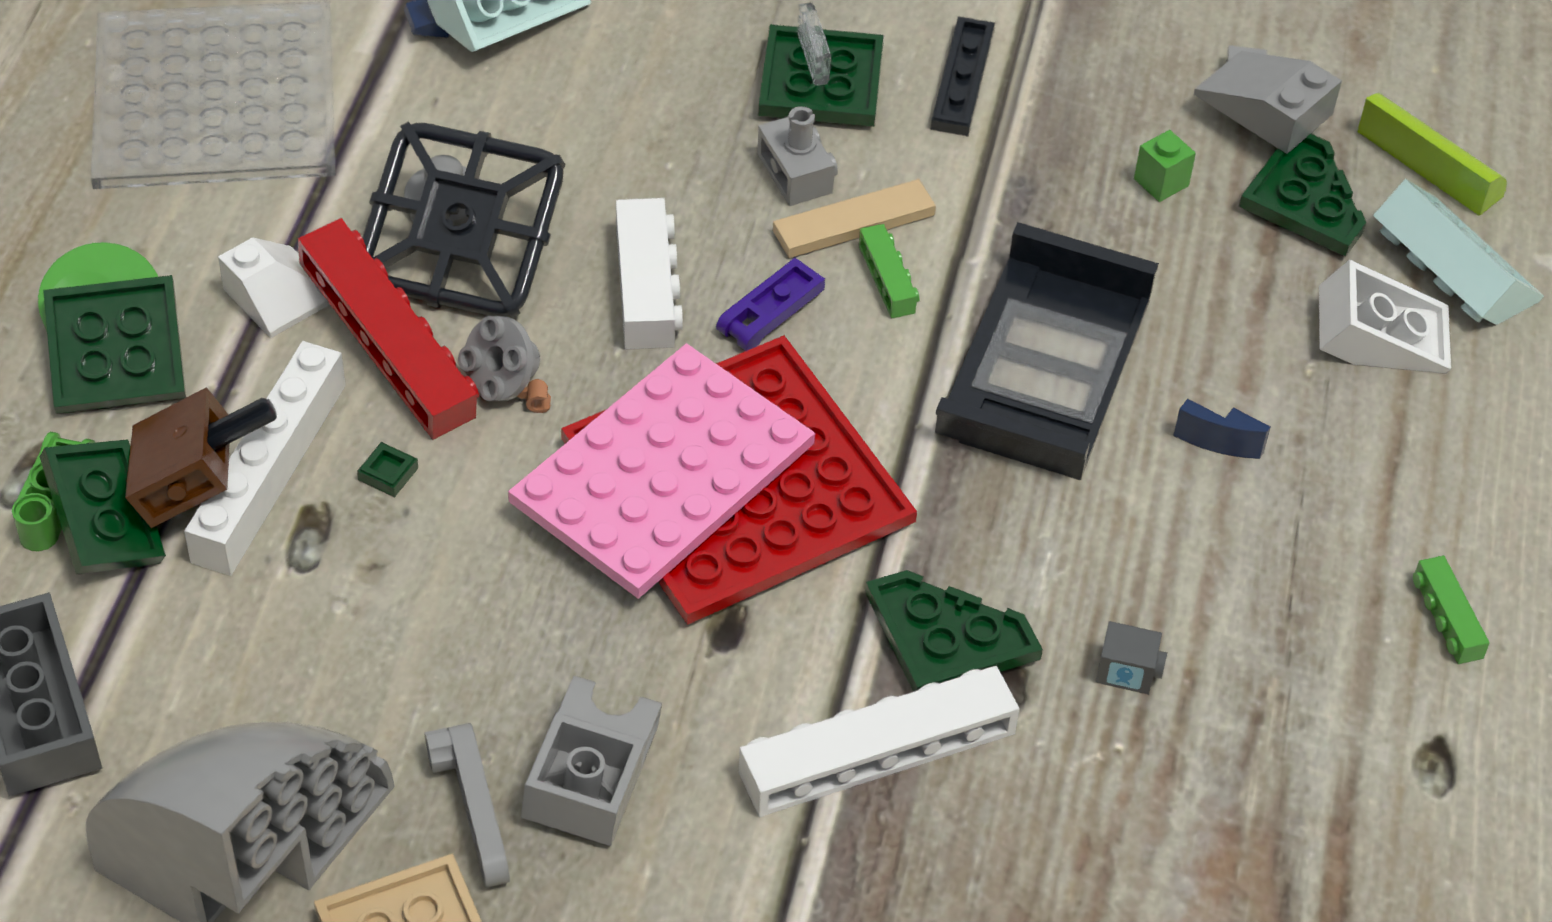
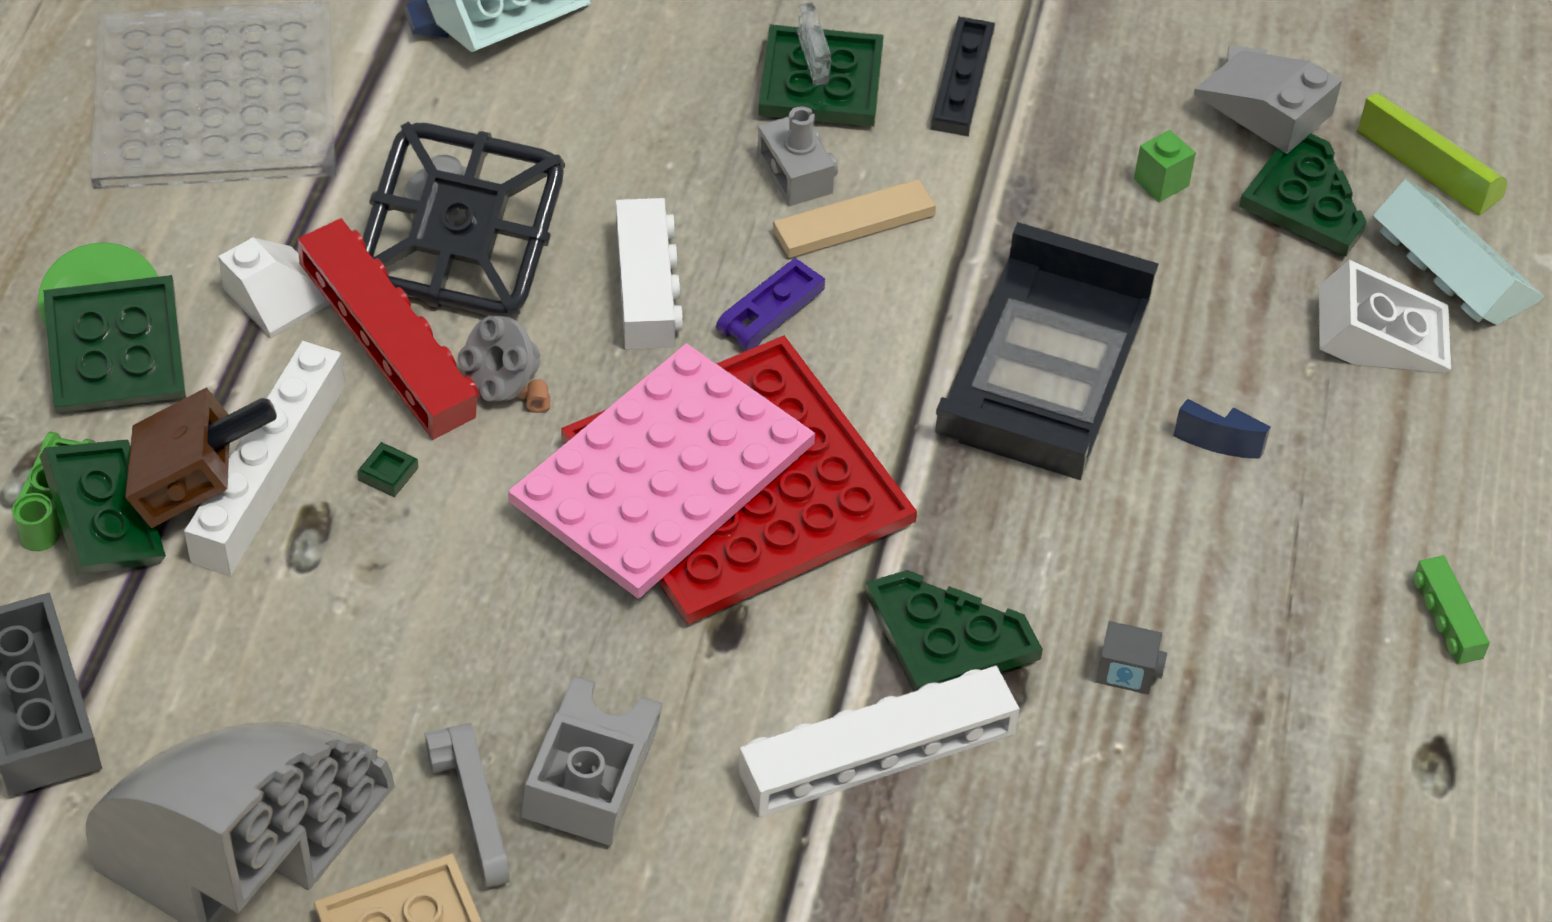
bright green piece [858,224,920,319] -> none

